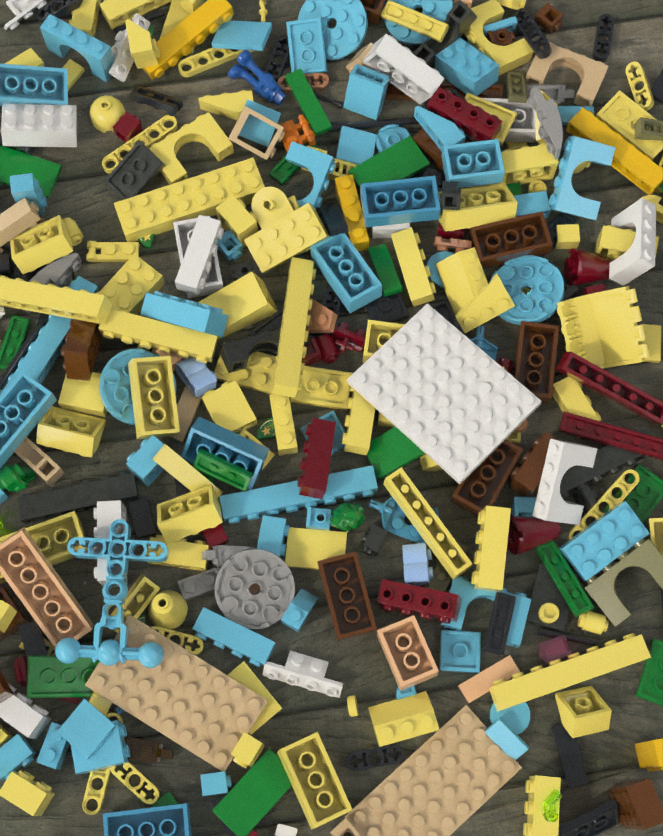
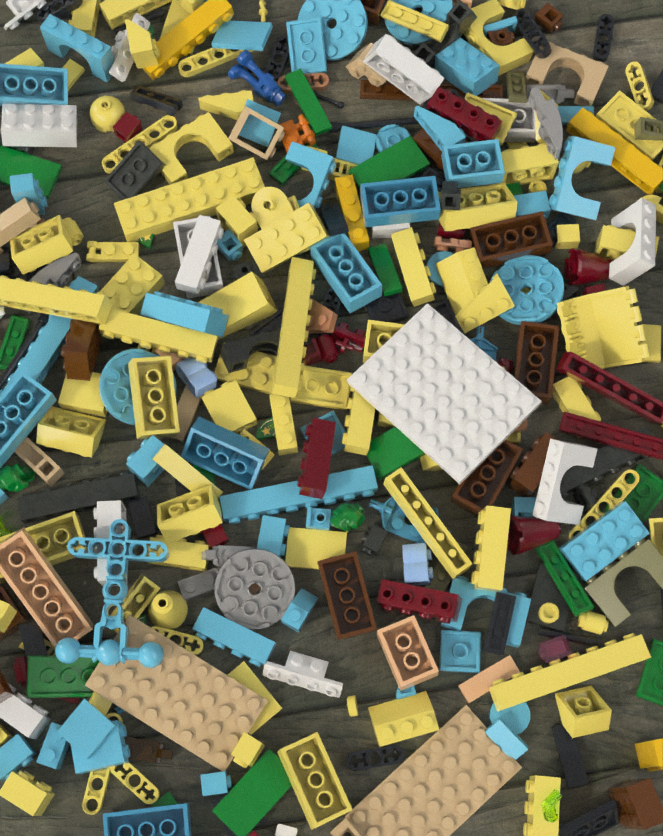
green tile [193,449,254,492] -> none
medium azure brick [343,63,390,120] -> none

